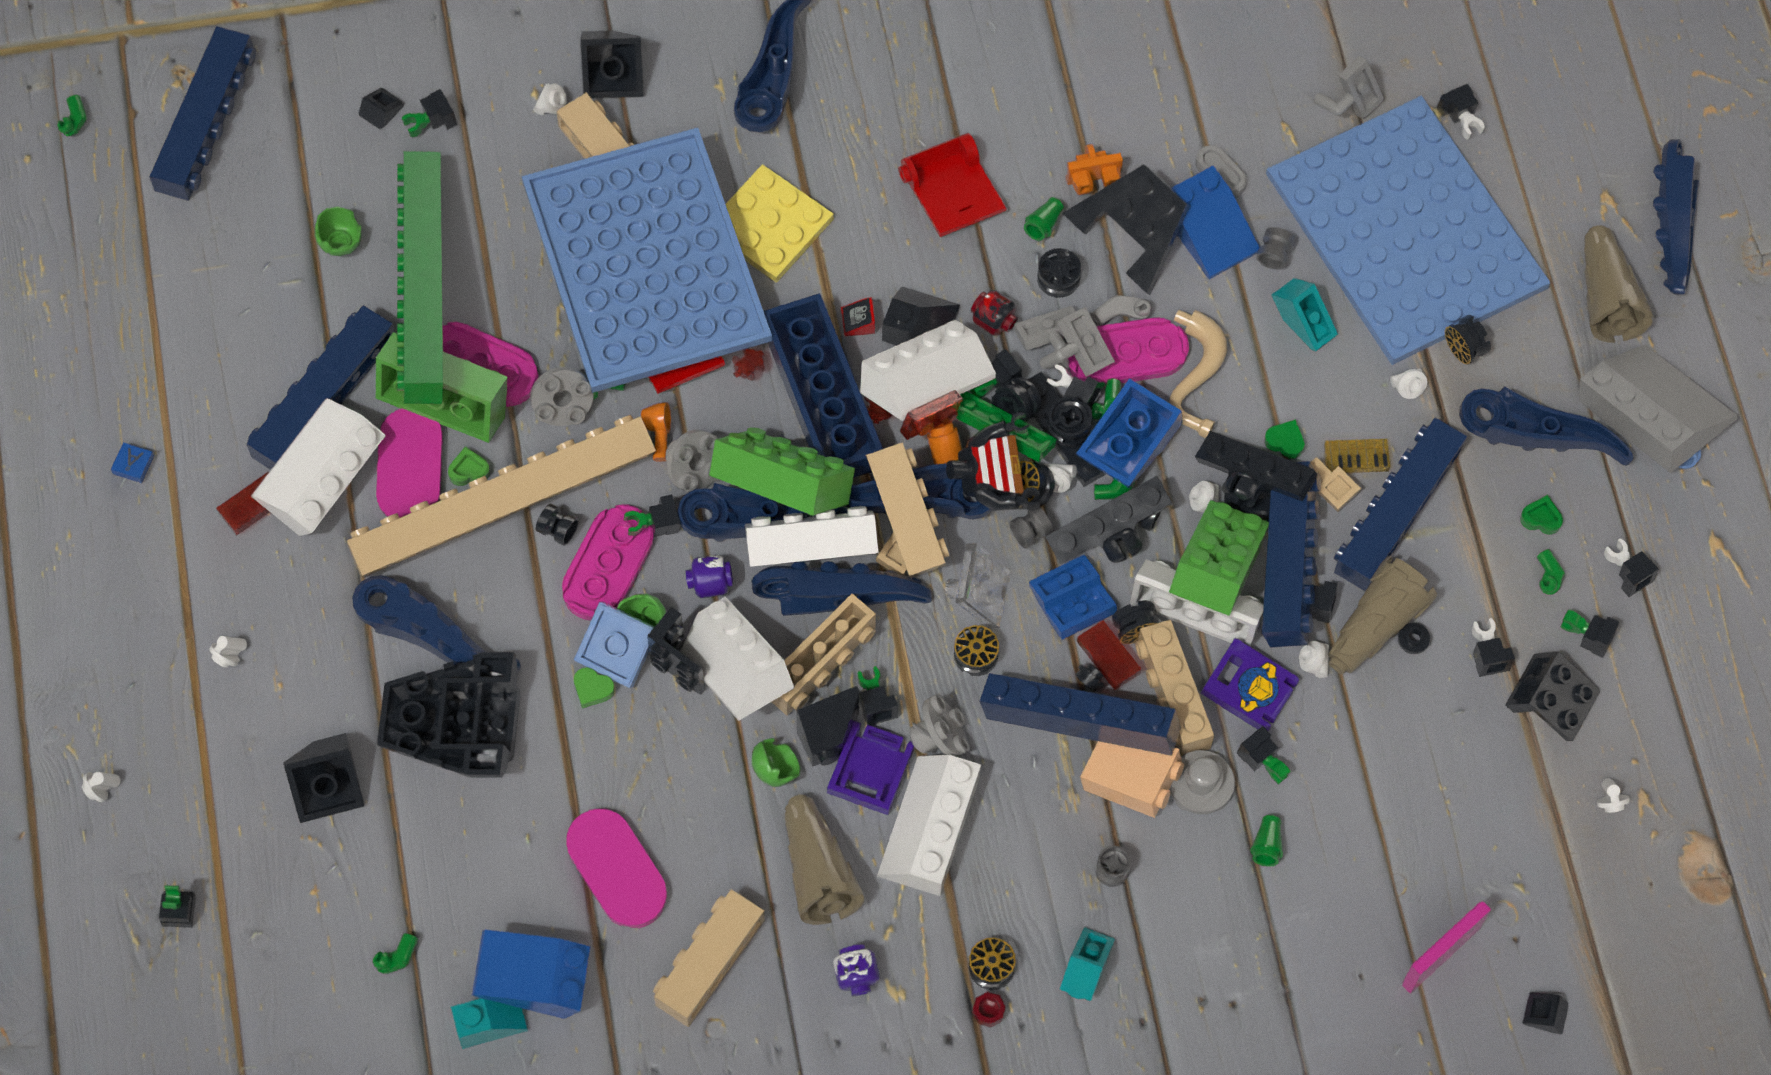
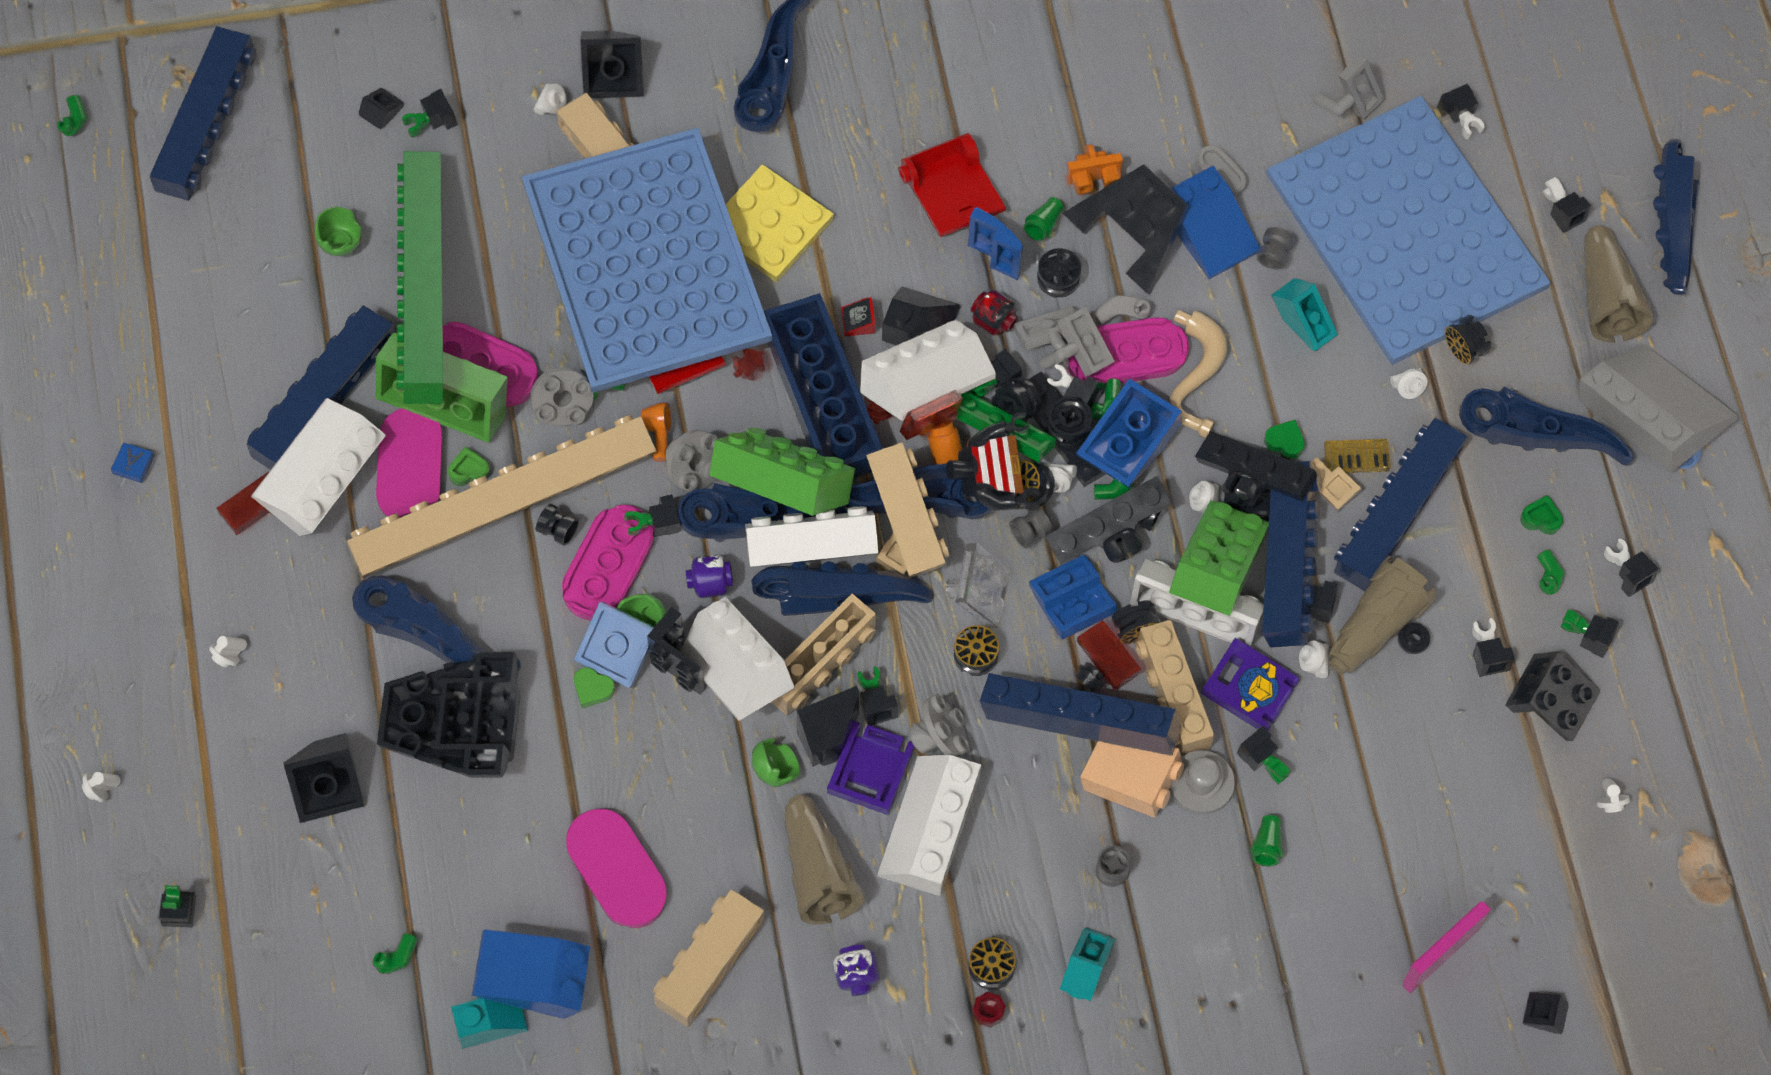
none -> blue slope [968,207,1023,280]
none -> black piece [1543,177,1591,233]

